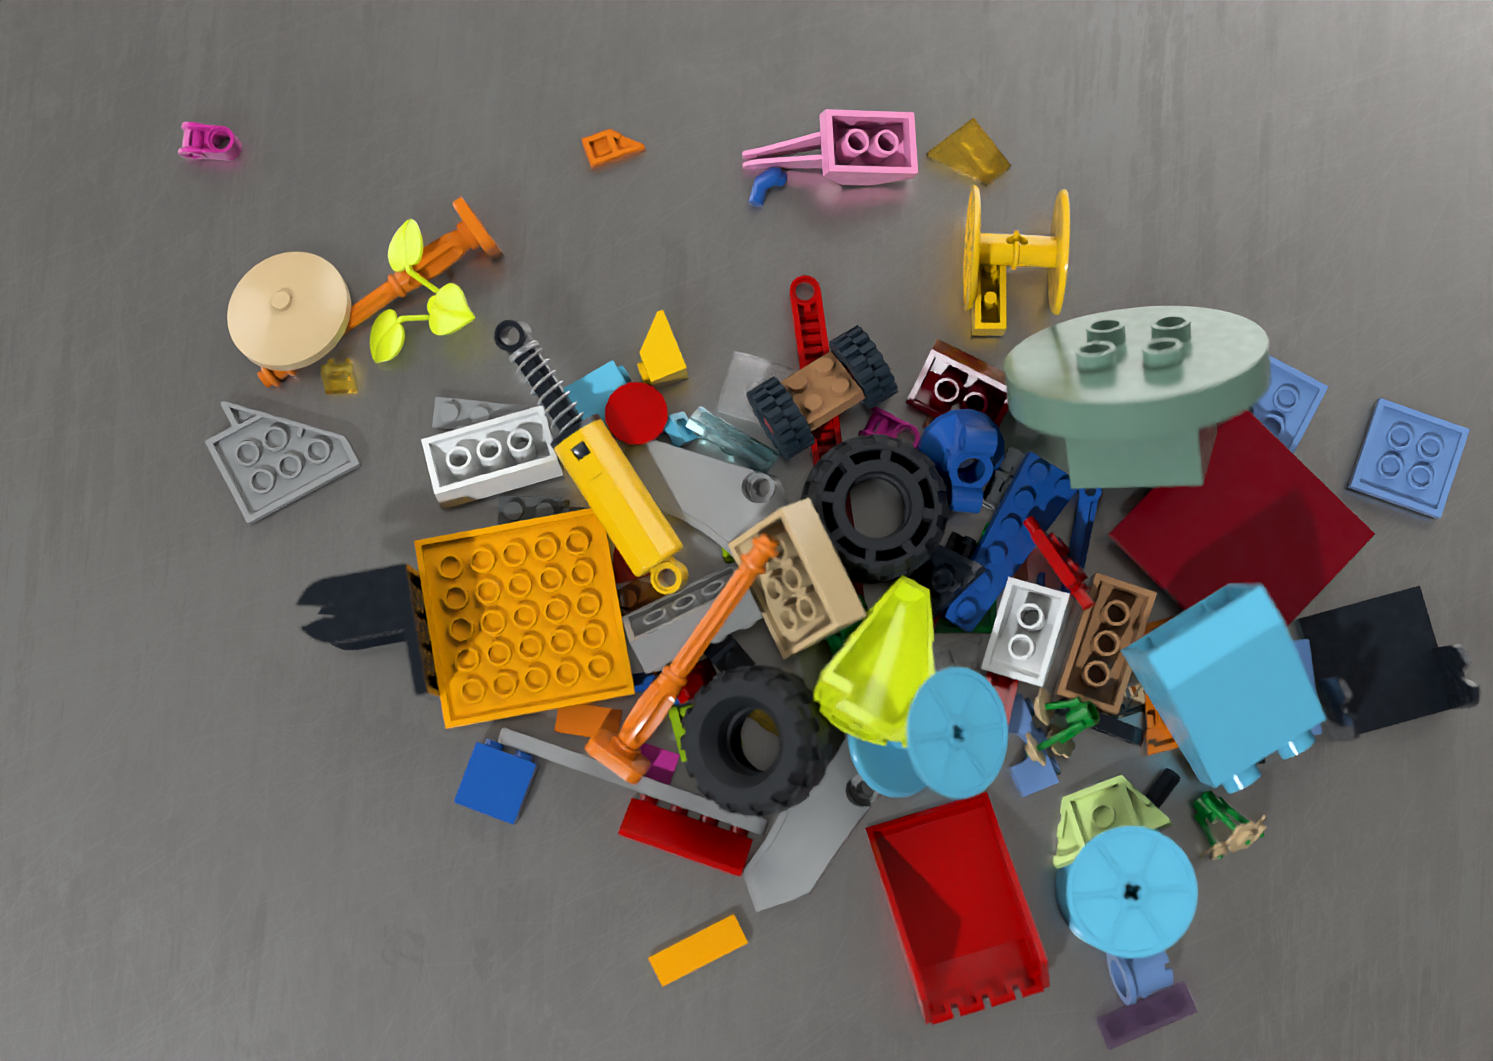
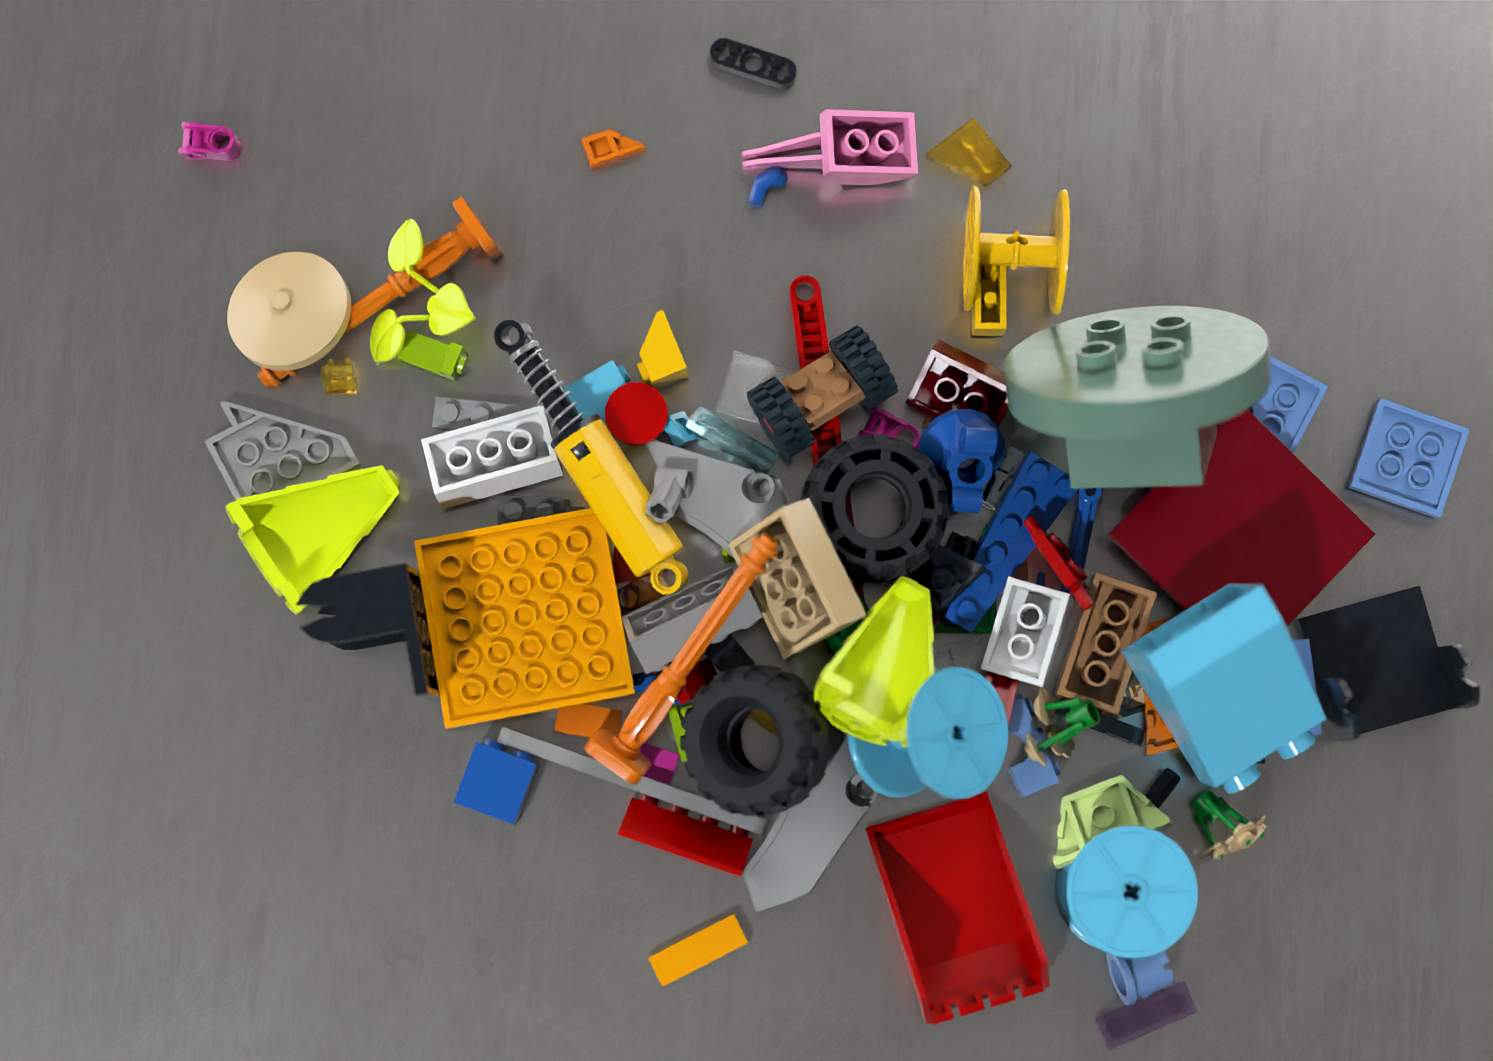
none -> neon yellow cone [225,465,400,614]
none -> lime bracket [398,331,469,381]
none -> light grey piece [646,467,693,523]
none -> black beam [710,38,796,89]

